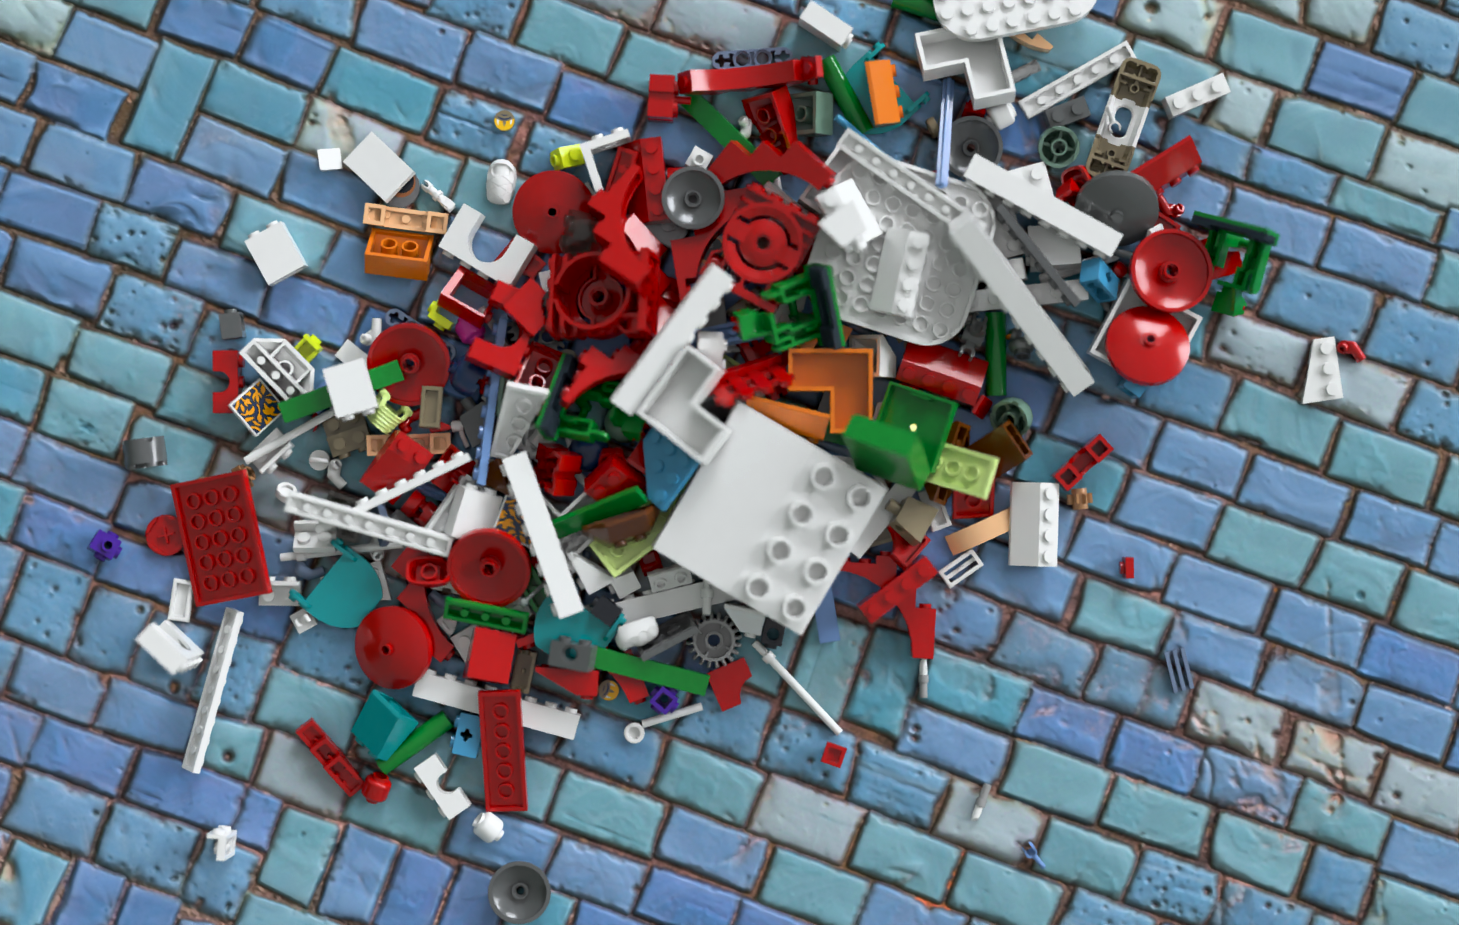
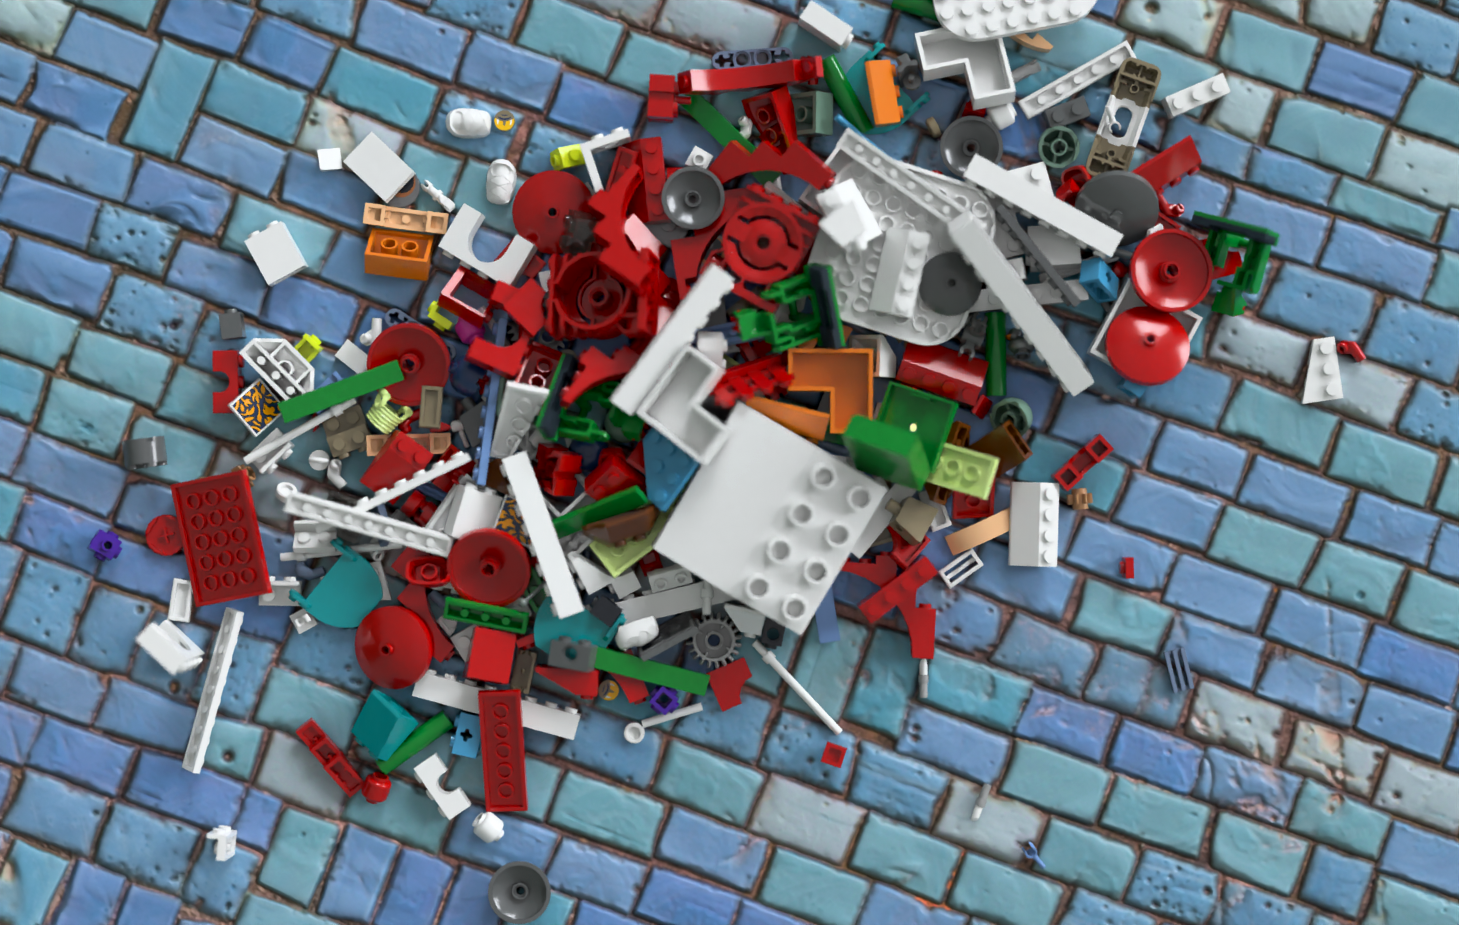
white brick [322,358,379,422] -> none
axle [935,77,955,189] -> none
none -> white piece [445,108,491,139]
none -> dark grey hips [896,53,921,91]
none -> dark grey dish [919,252,982,316]

